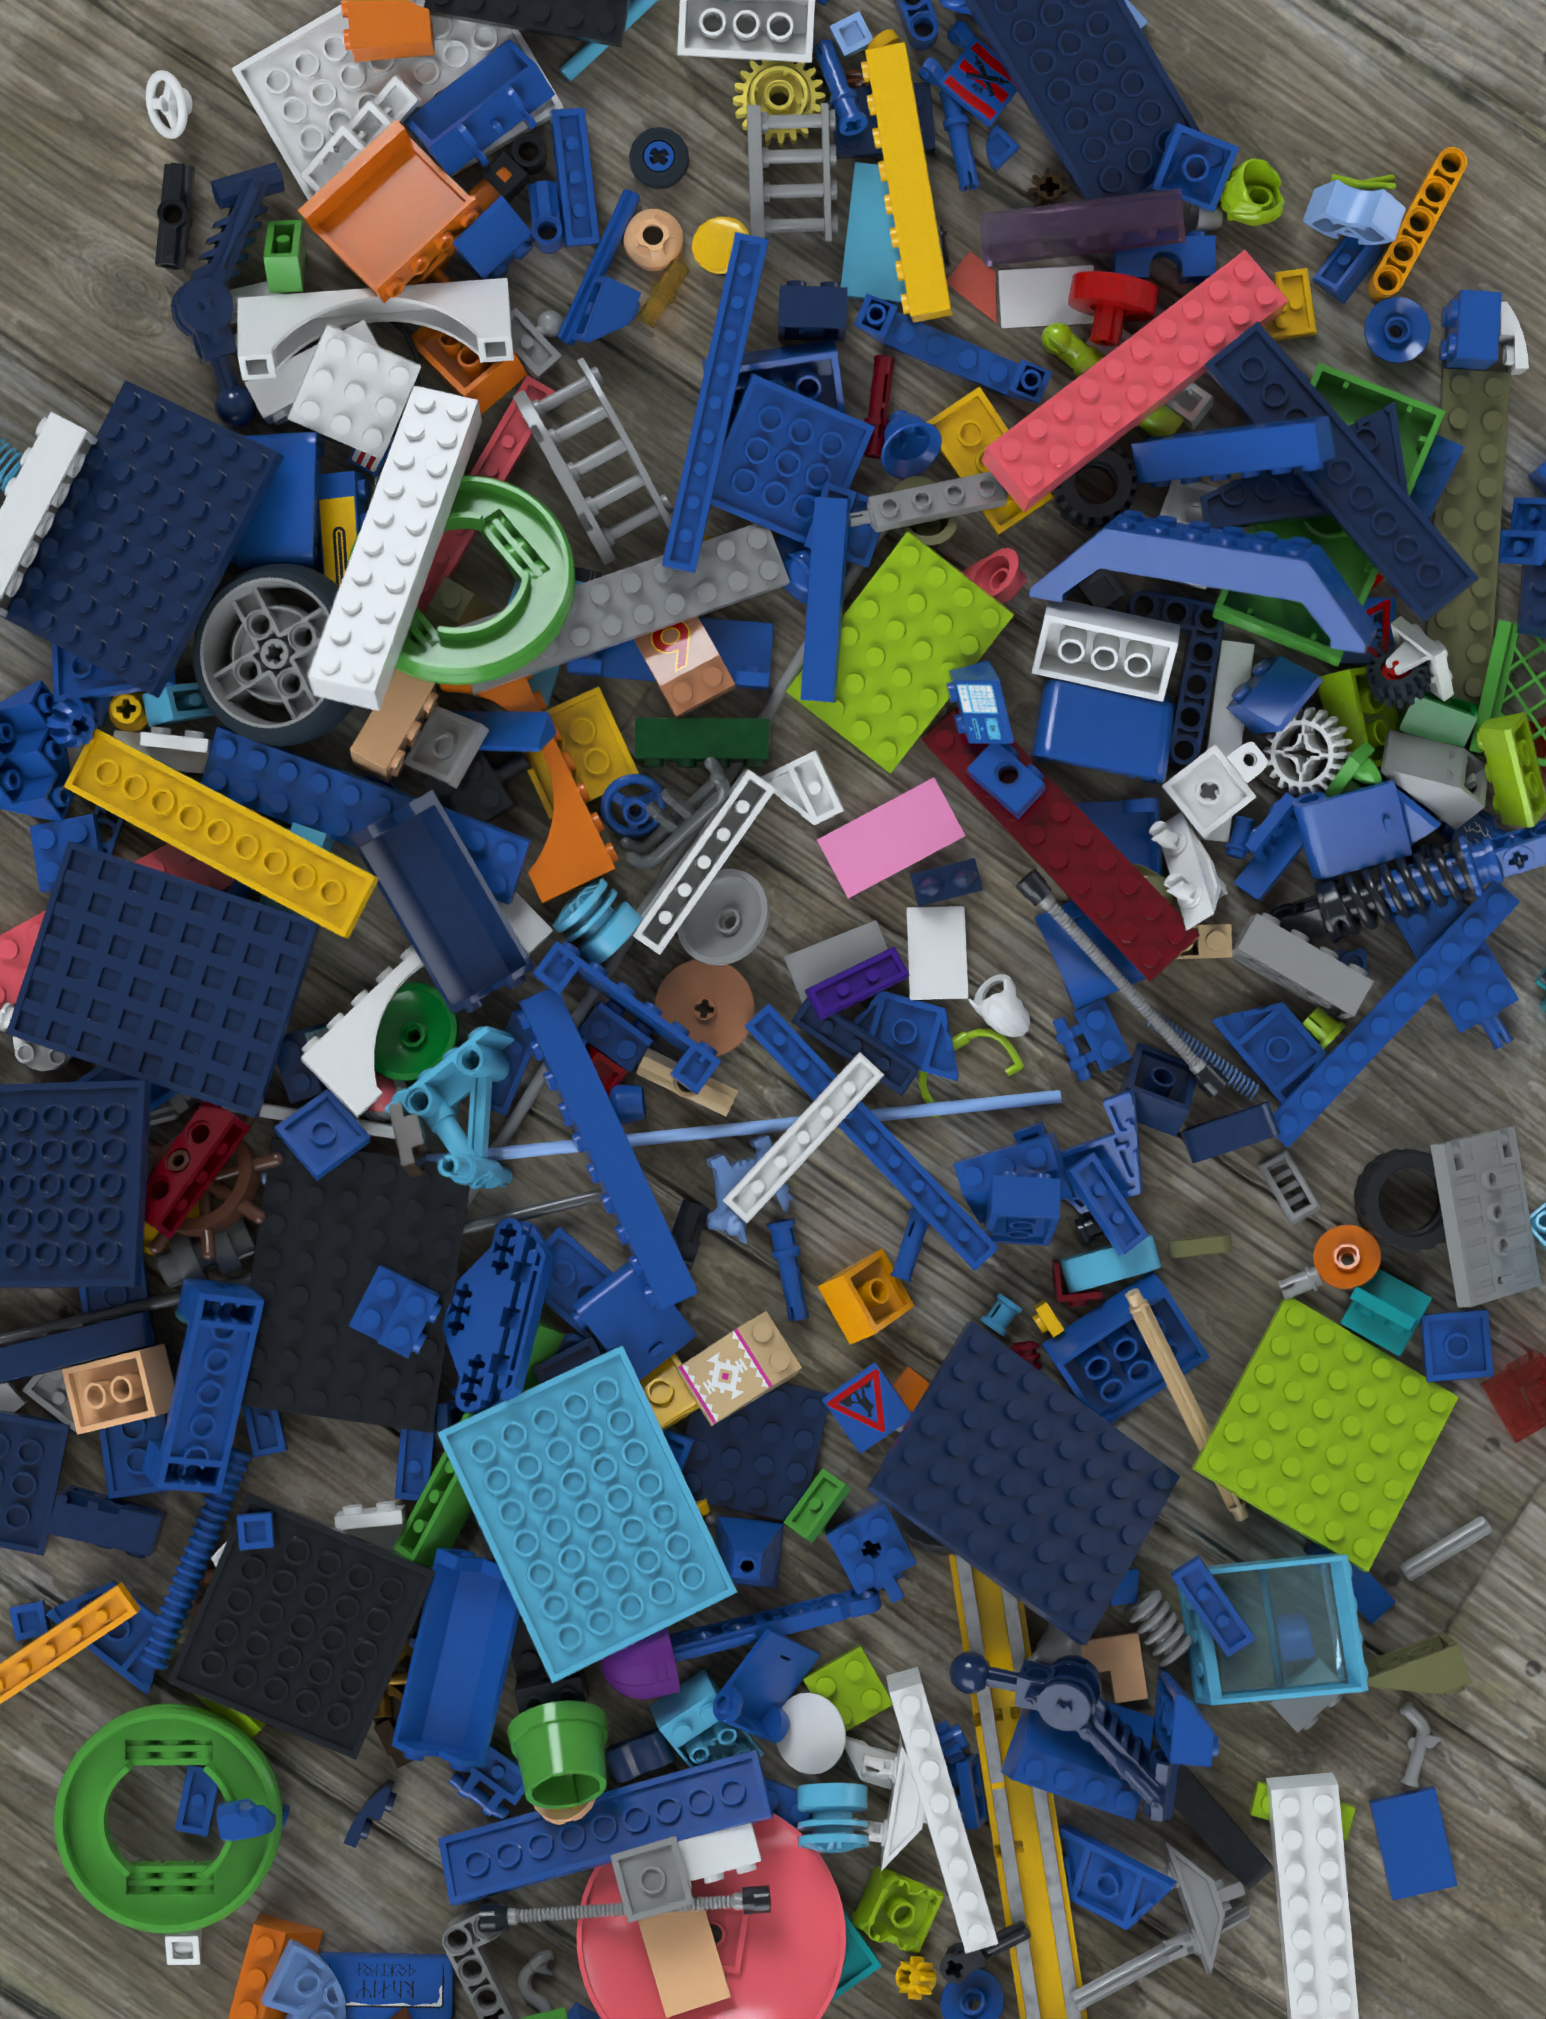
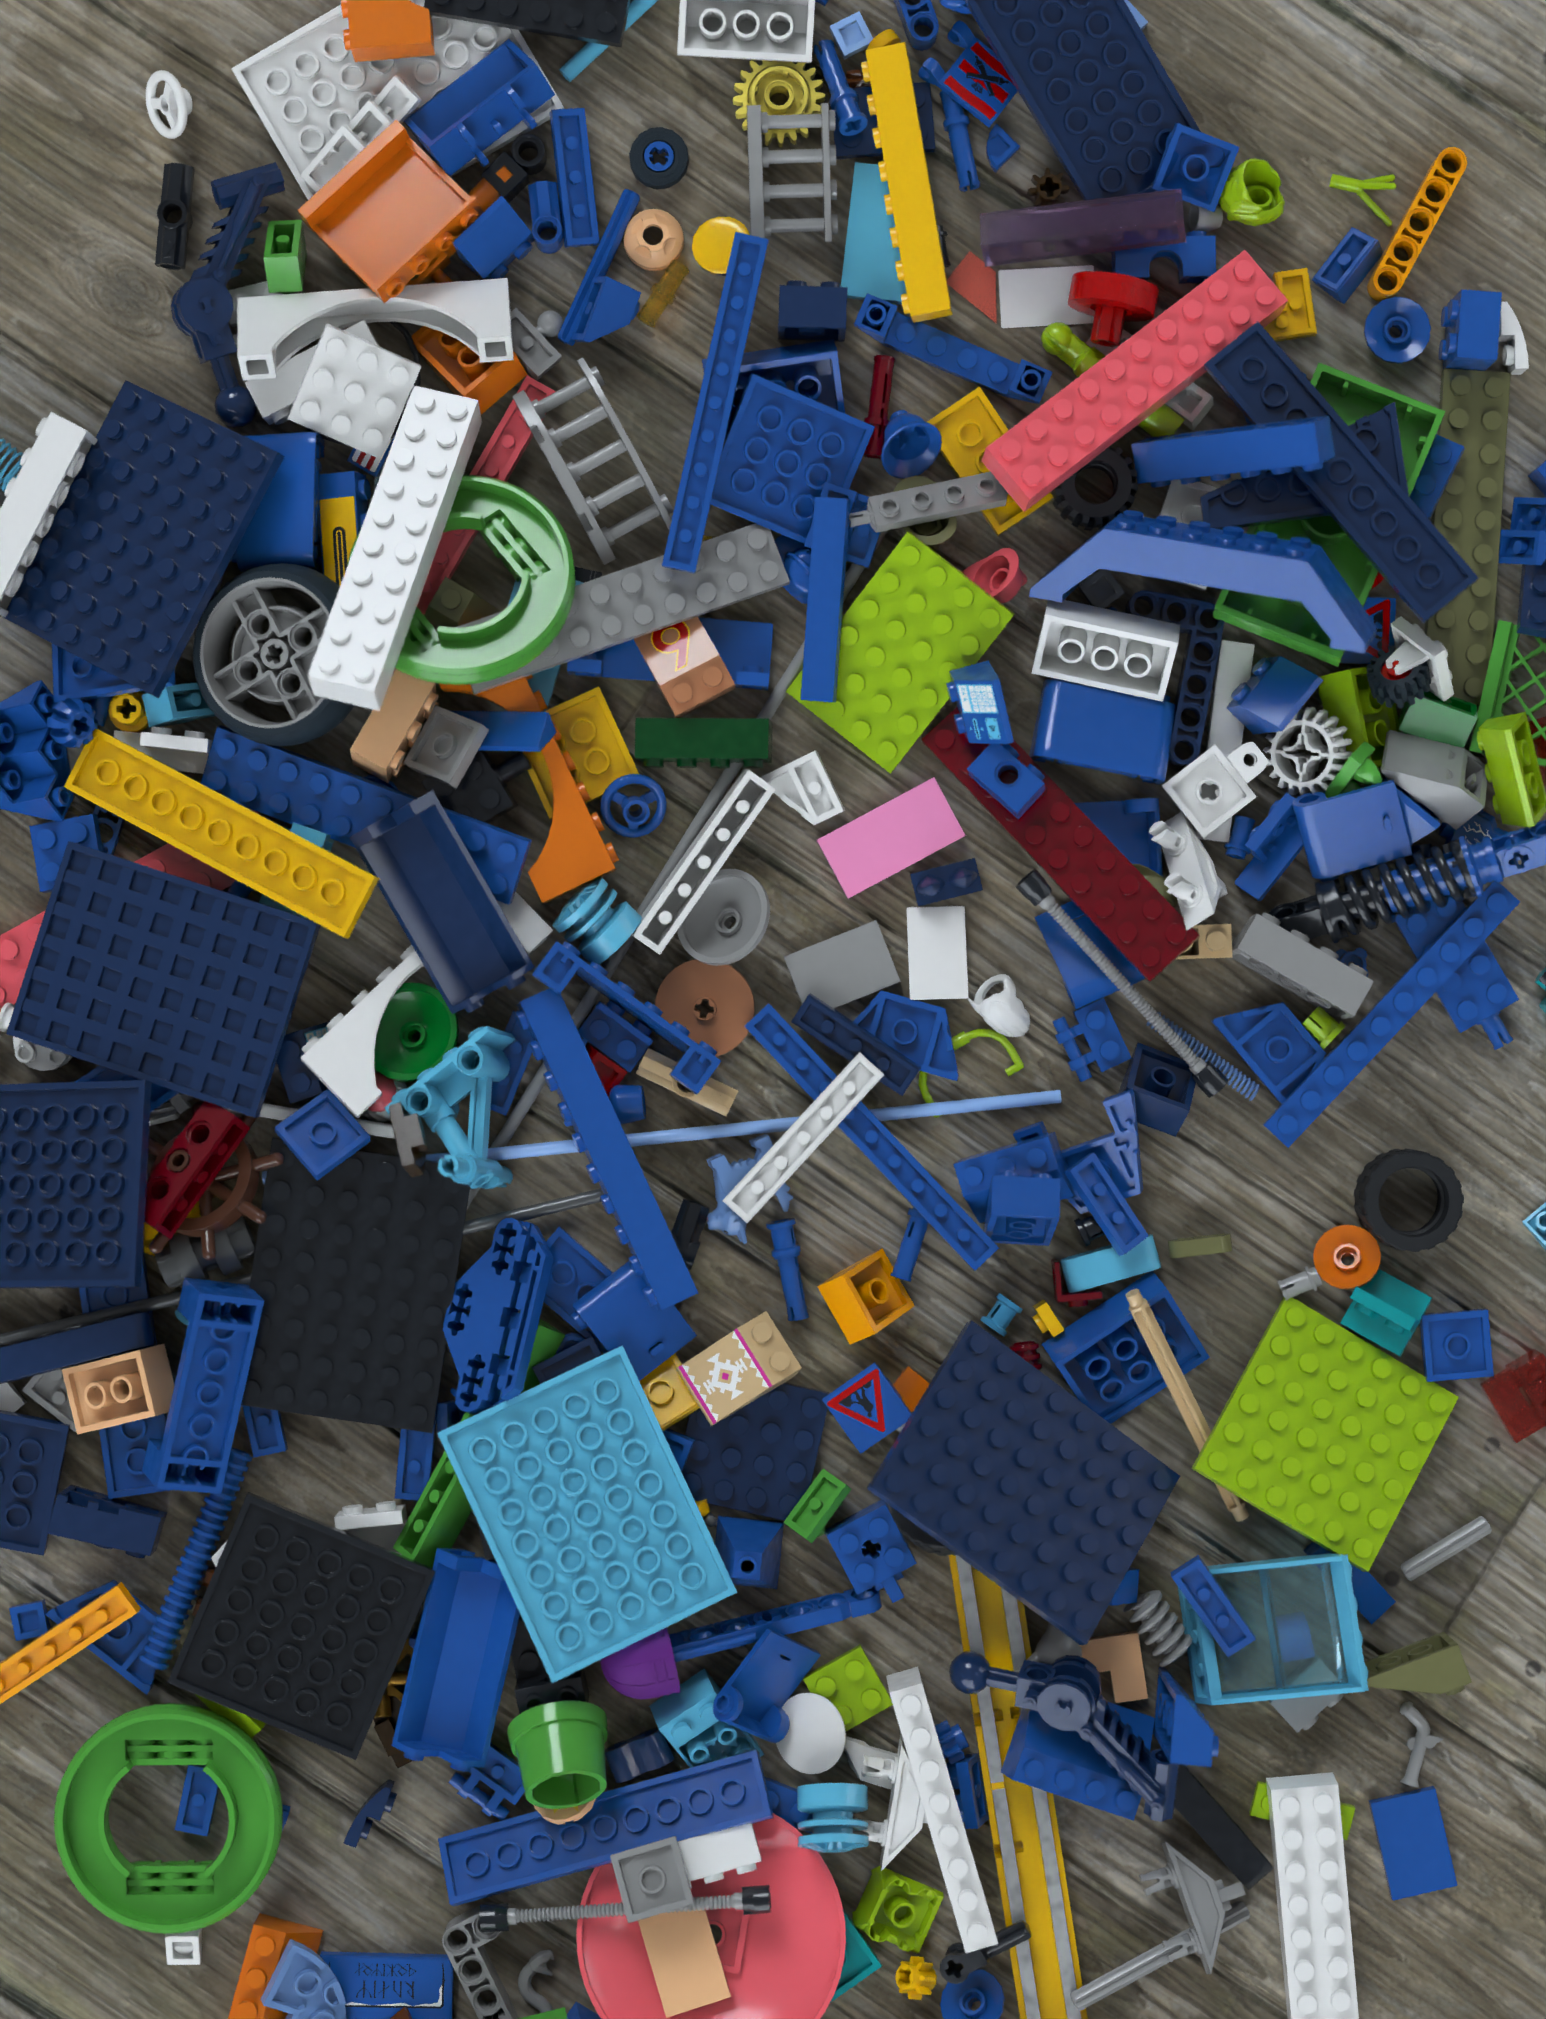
blue rock [217,1798,277,1841] -> none
blue plate [237,1511,275,1550] -> none
blue plate [349,1264,442,1358] -> none
dark grey piece [620,757,730,869] -> none
dark purple tile [805,946,910,1021] -> none
blue wing [1059,1824,1178,1930] -> none
dark blue beam [1181,1101,1280,1163] -> none
light grey slope [1258,1150,1321,1226] -> none
light blue brick [1302,180,1406,245] -> none
light grey door [1430,1126,1541,1308] -> none

